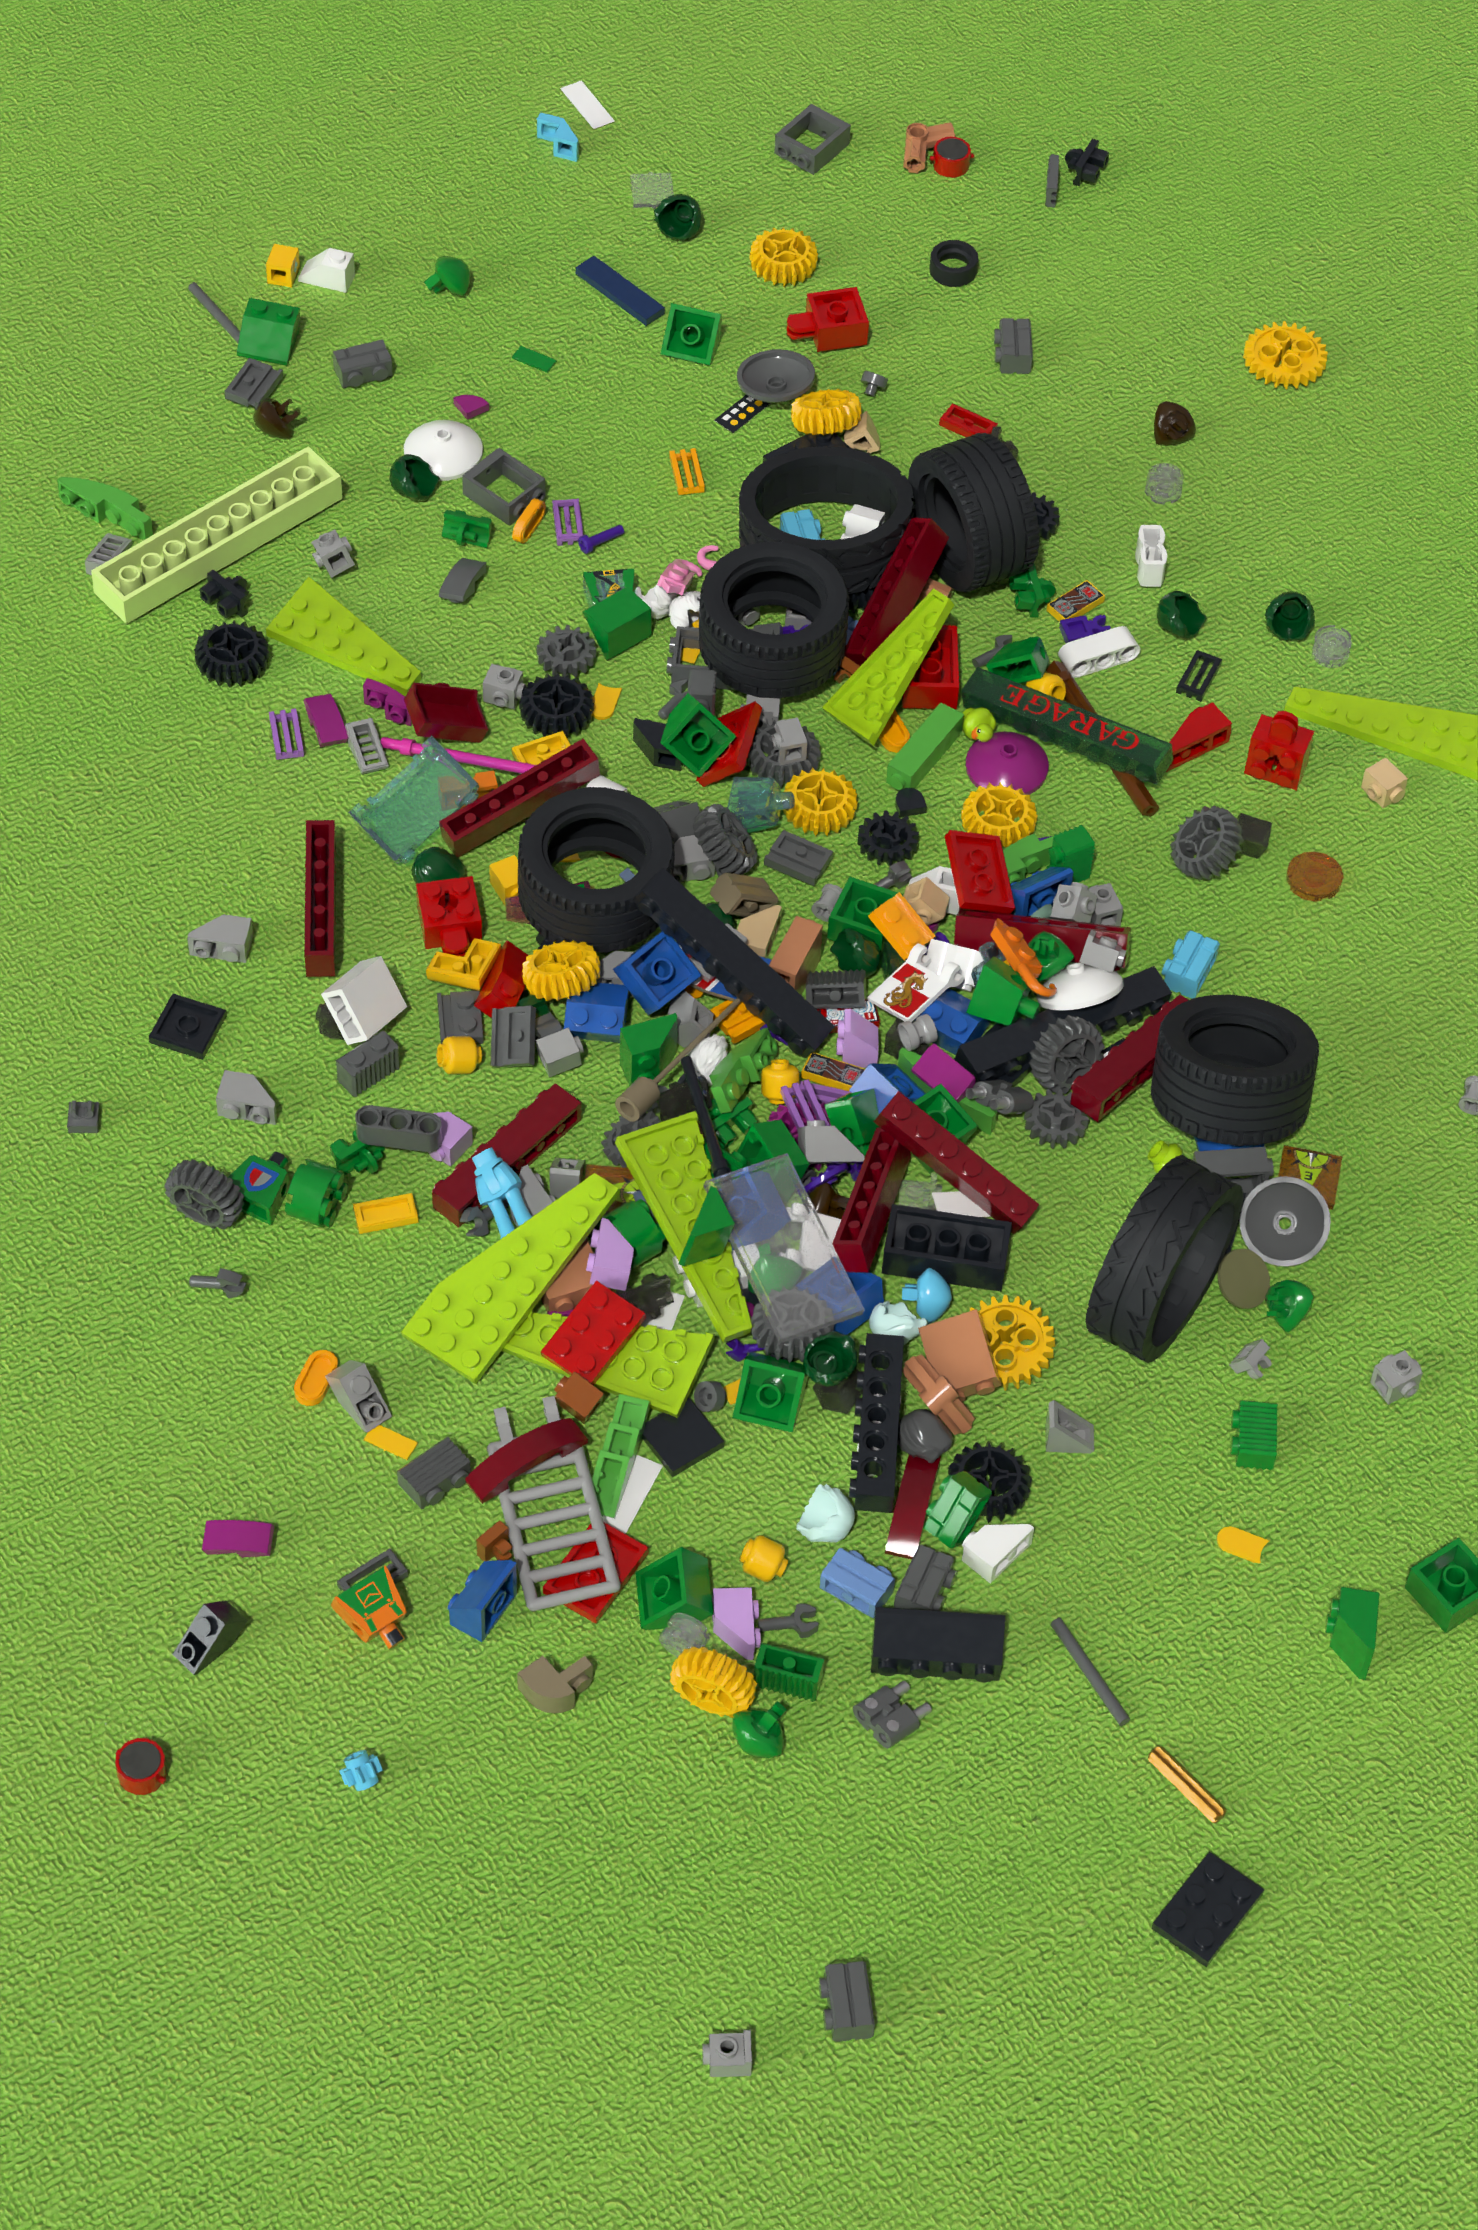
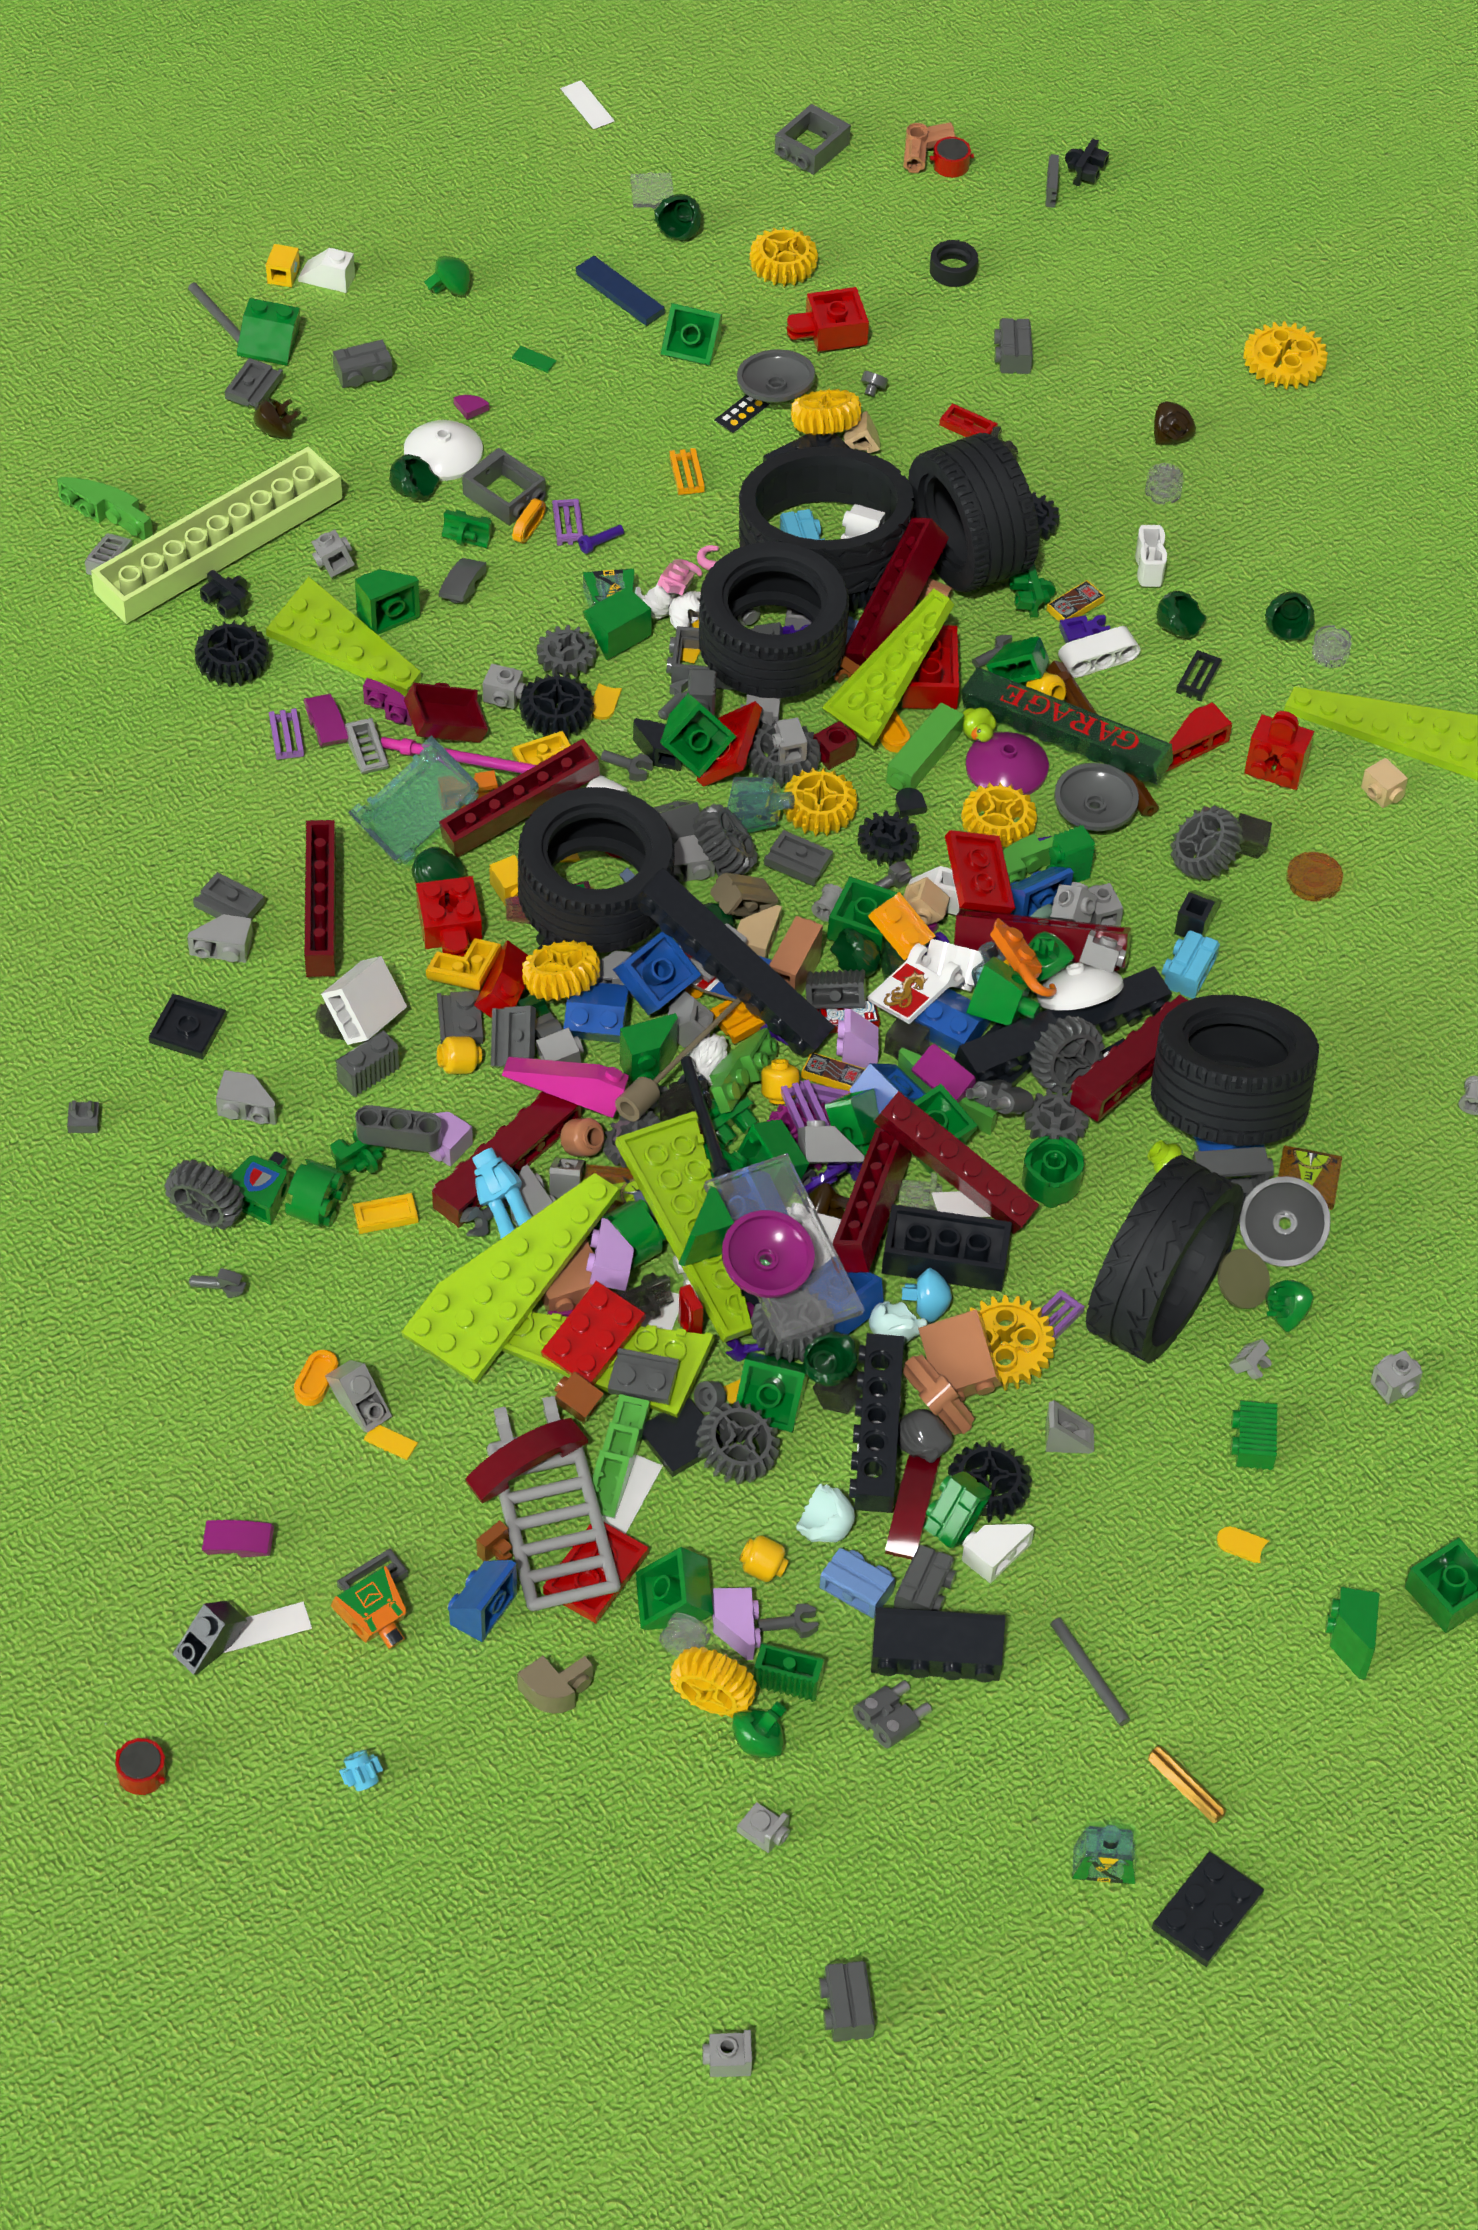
dark grey brick [397,1437,471,1509] -> none
medium azure slope [537,112,579,162] -> none
light grey wheel [898,1014,938,1051] -> none
none -> dark grey plate [193,872,265,918]
none -> white sticker [224,1601,312,1653]
none -> green slope [355,569,420,635]
none -> dark pink wedge [501,1057,629,1118]
none -> nougat head [560,1118,605,1157]
none -> dark grey bar [601,750,653,781]
none -> dark grey plate [608,1348,680,1405]
none -> red tile [678,1284,703,1334]
none -> dark grey gear [695,1401,780,1485]
none -> magenta dish [722,1210,815,1298]
none -> light grey bracket [737,1802,790,1853]
none -> dark red brick [813,721,857,770]
none -> green brick [1021,1136,1084,1208]
none -> medium lavender tile [1023,1290,1085,1340]
none -> dark grey dish [1054,763,1139,831]
none -> clear light blue torso [1072,1825,1136,1884]
none -> black slope [1174,890,1222,937]

